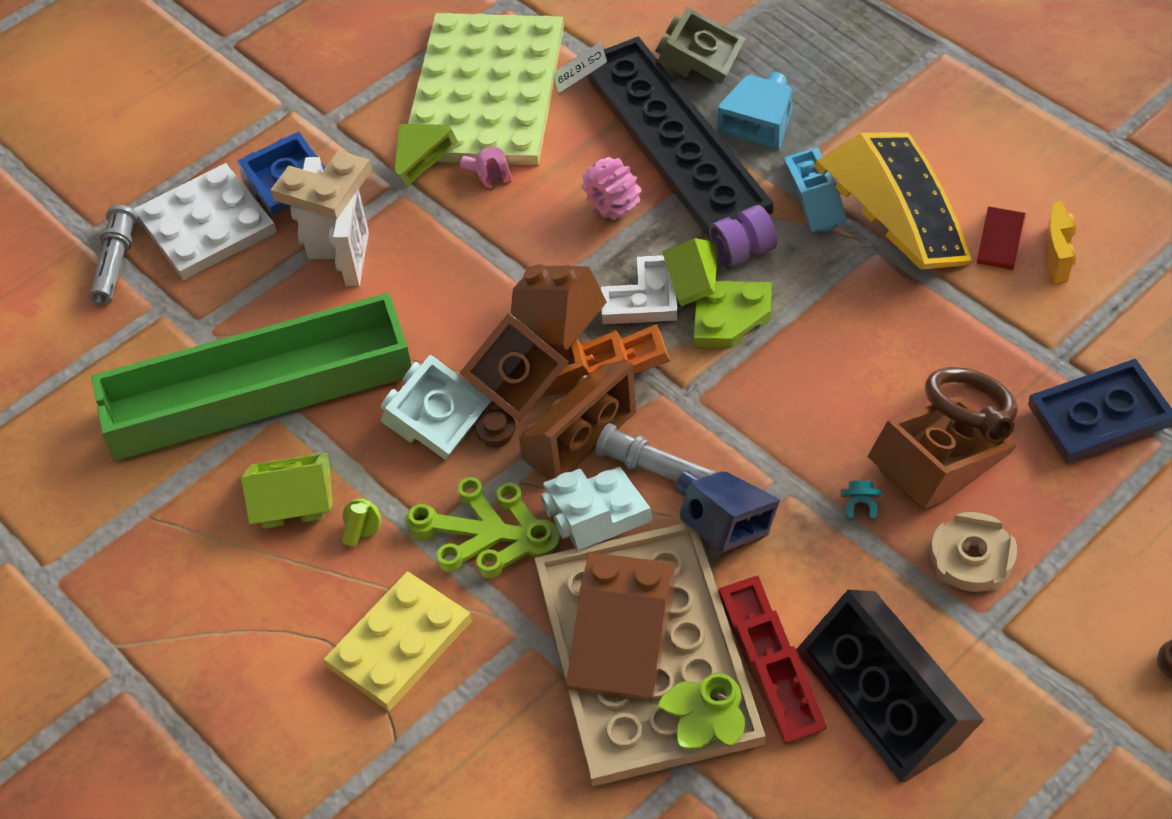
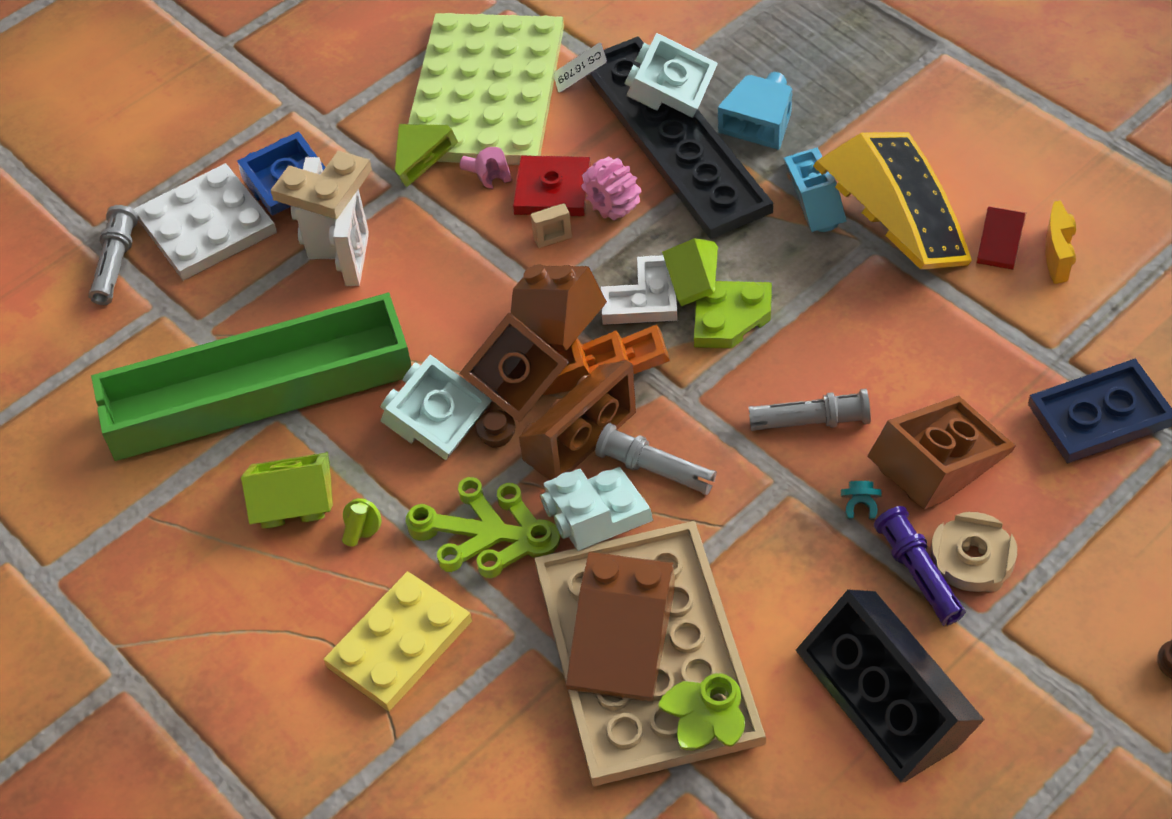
olive plate [655,6,746,85] -> none
dark blue torso [675,471,780,552] -> none
medium lavender wheel [709,205,777,268] -> none
red slope [718,575,827,744] -> none
reddish brown piece [925,367,1018,444] -> none
none -> red plate [513,155,591,216]
none -> tan plate [531,203,572,248]
none -> light aqua plate [624,33,718,118]
none -> light grey pin [749,389,871,431]
none -> dark purple pin [874,506,966,626]

